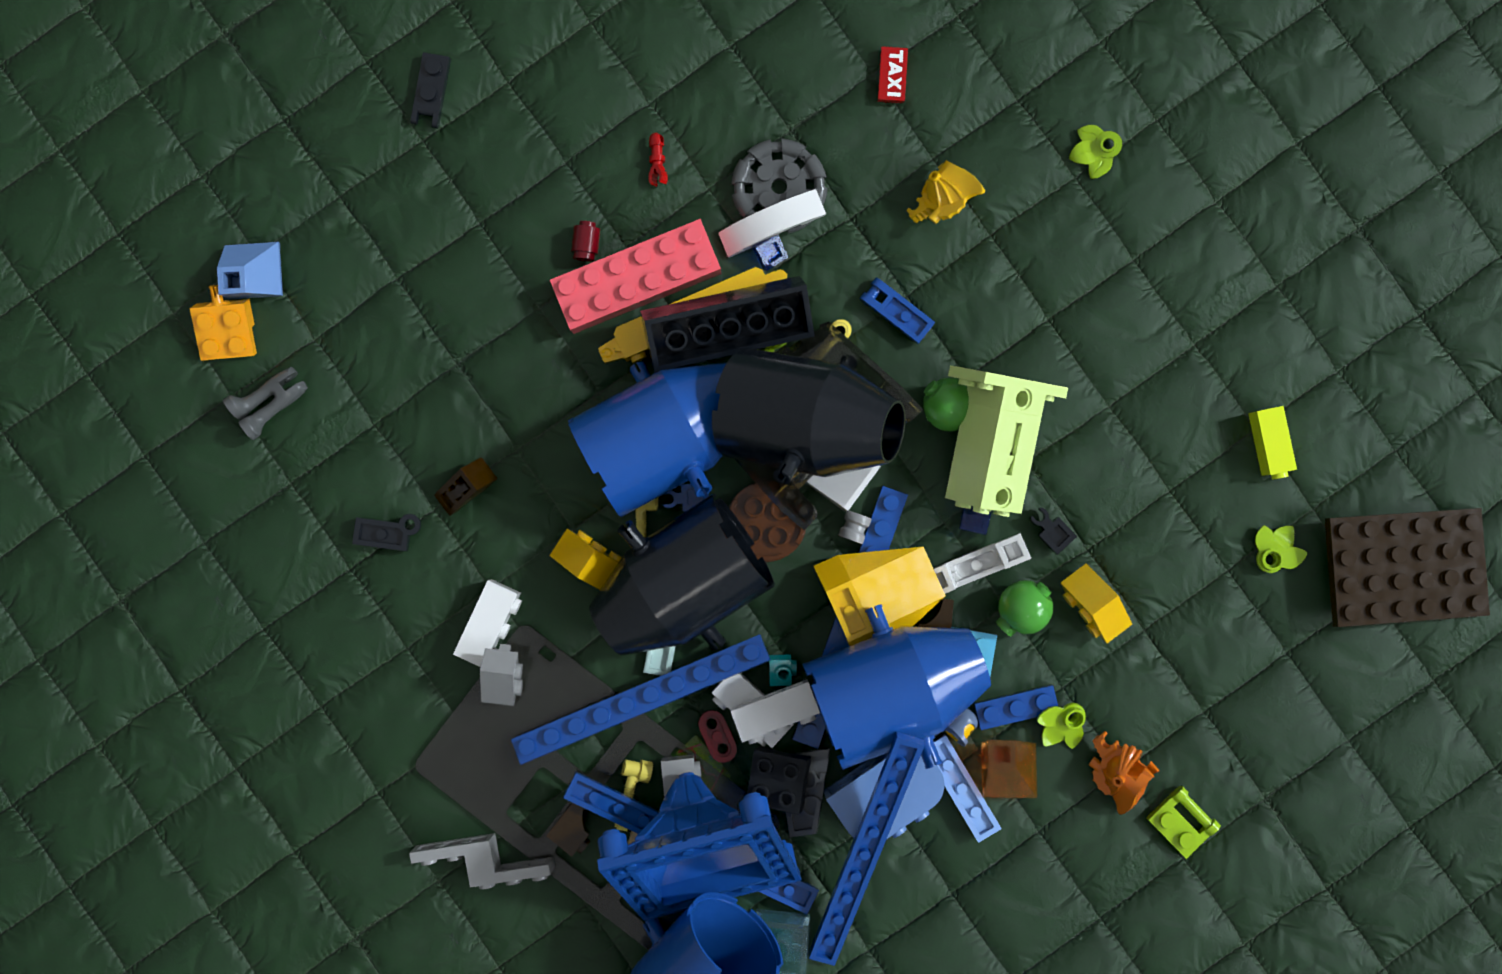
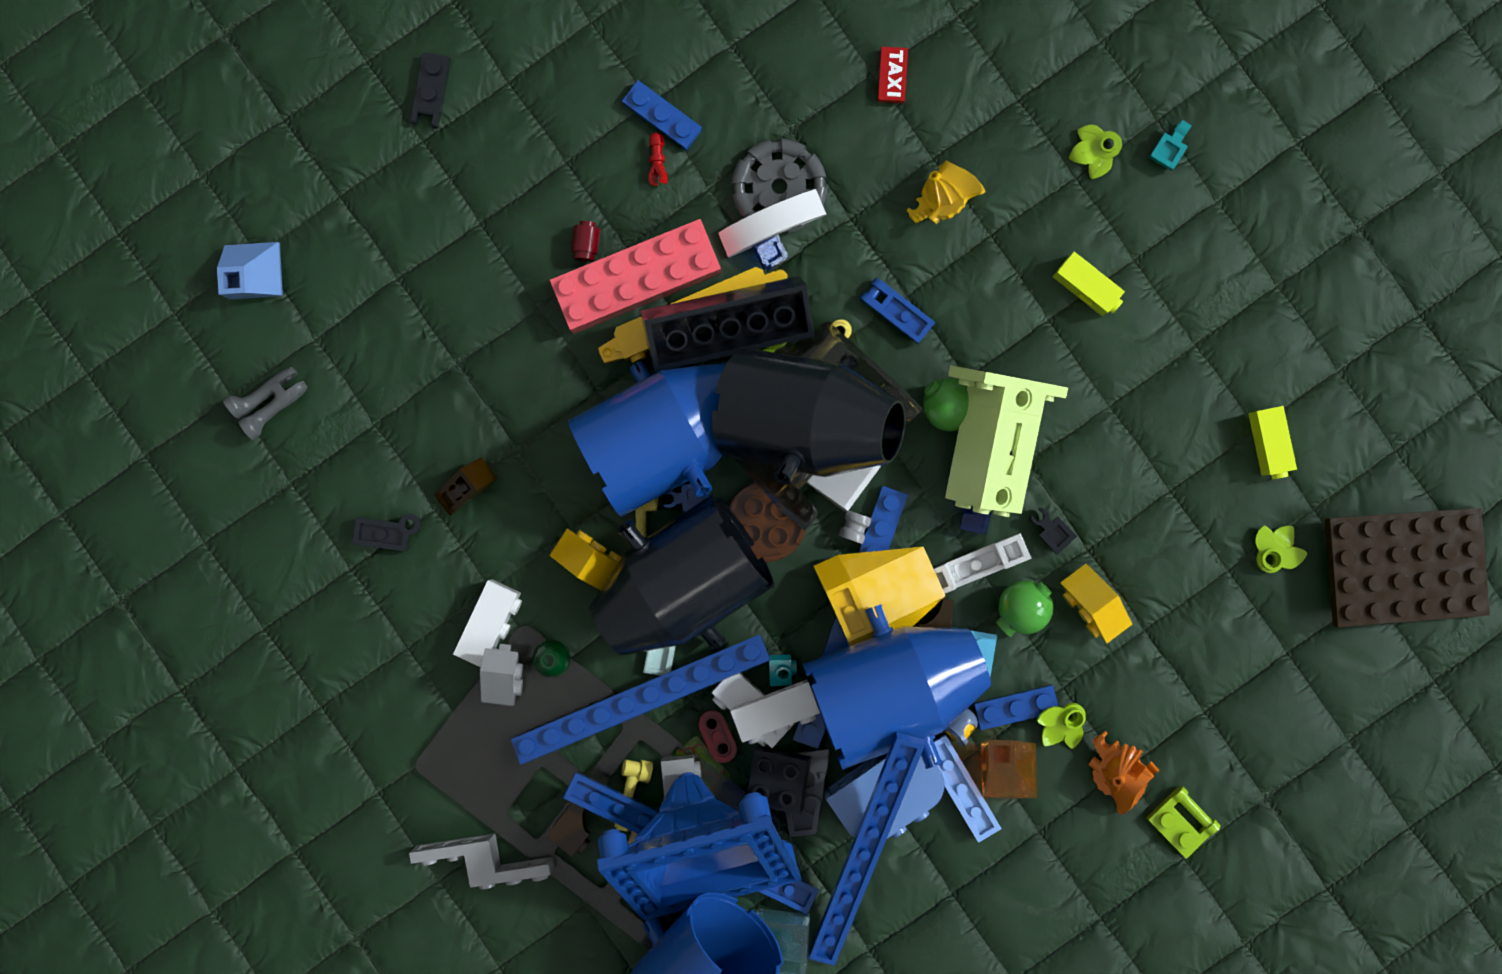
light orange plate [190,285,257,361] -> none
none -> dark green brick [532,640,570,677]
none -> blue plate [622,80,702,151]
none -> neon yellow brick [1052,252,1125,316]
none -> teal plate [1148,120,1192,171]

